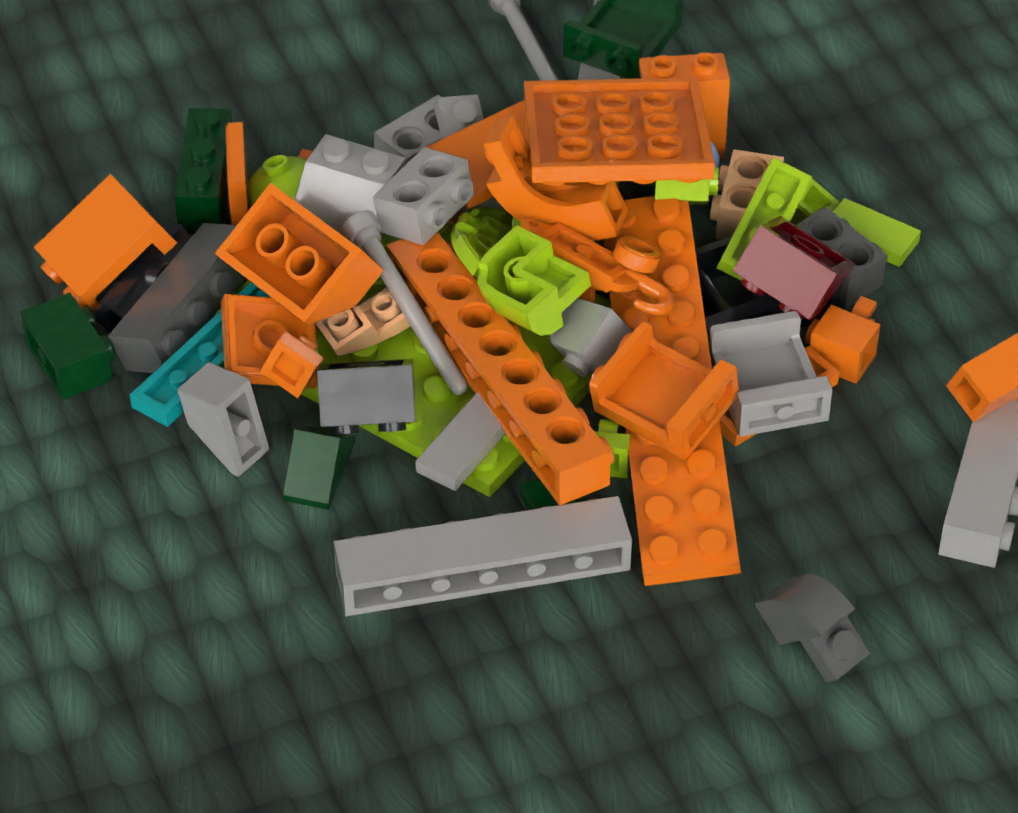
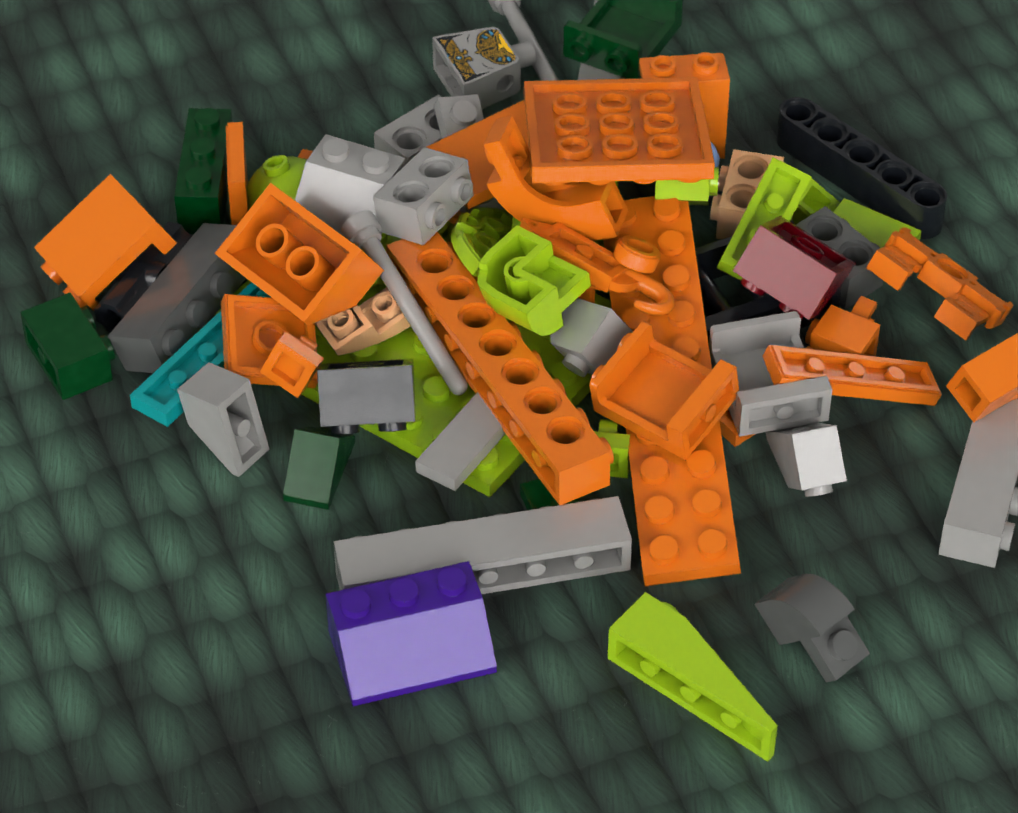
none -> slope [326,561,497,706]
none -> light grey torso [432,27,536,109]
none -> lime slope [607,592,778,762]
none -> orange tile [762,345,942,406]
none -> slope [765,423,847,497]
none -> black beam [776,97,947,239]
none -> orange piece [866,227,1014,340]

